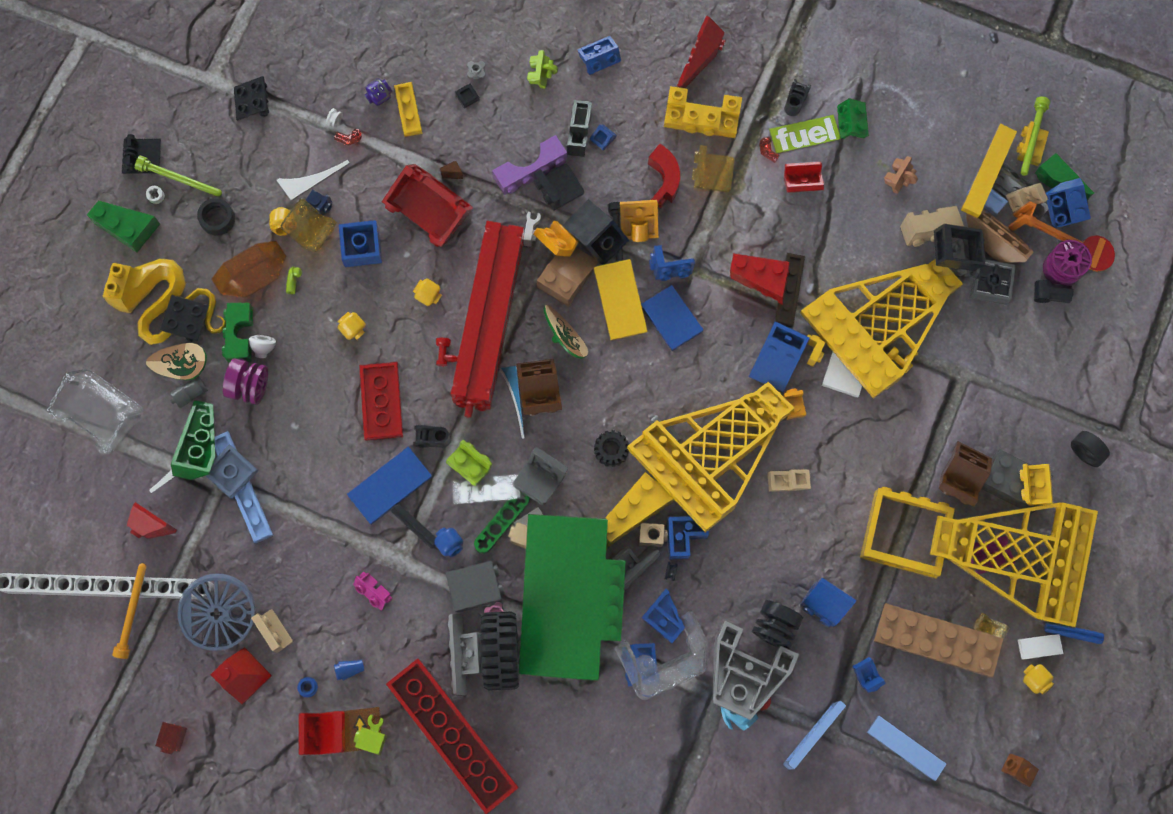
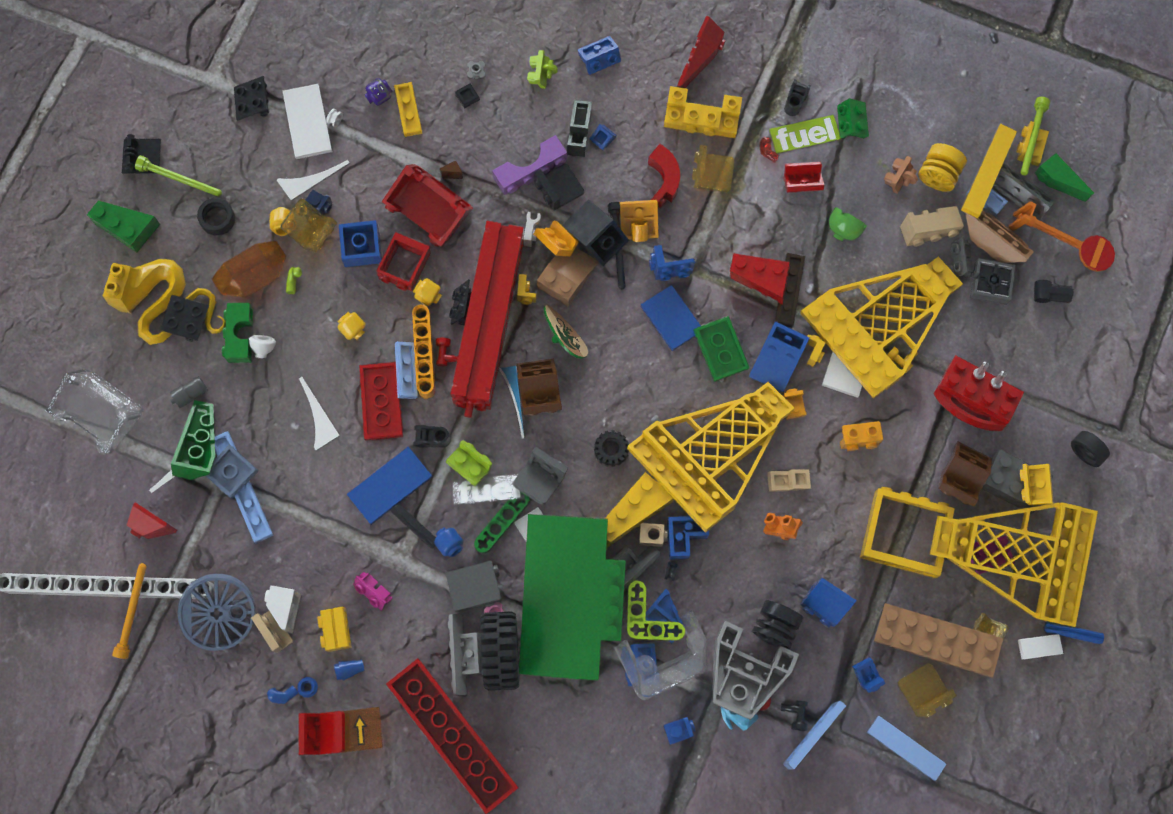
white bush [146,186,165,204] -> none
shield [146,343,207,380] -> none
clear red brick [155,722,187,754] -> none
red slope [210,647,272,705] -> none
magenta wheel [223,358,269,405] -> none
clear red arm [334,129,362,146] -> none
lime brick [354,715,387,755] -> none
tan brick [508,522,527,549] -> none
yellow tile [593,259,648,341] -> none
black window [934,224,986,271] -> none
dark orange bracket [1001,754,1039,787] -> none
tan slope [1005,183,1048,212] -> none
yellow head [1023,664,1054,695] -> none
magenta wheel [1043,240,1092,286] -> none
blue slope [1046,178,1091,228] -> none
none -> white slope [265,586,301,634]
none -> blue arm [267,686,299,704]
none -> white tile [283,84,332,159]
none -> white sticker [299,377,340,450]
none -> yellow brick [317,607,352,652]
none -> red window [376,232,431,291]
none -> light blue tile [395,341,418,399]
none -> light orange beam [412,304,435,399]
none -> black hinge [449,279,472,325]
none -> yellow bracket [517,274,536,305]
none -> lime beam [627,581,685,641]
none -> blue bracket [663,717,696,745]
none -> green tile [693,316,750,382]
none -> orange hips [763,513,803,540]
none -> black piece [781,700,808,731]
none -> bright green cylinder [829,207,867,242]
none -> light orange bracket [840,421,883,451]
none -> clear yellow bracket [897,663,957,718]
none -> yellow wheel [918,143,967,192]
none -> red piece [933,355,1024,431]

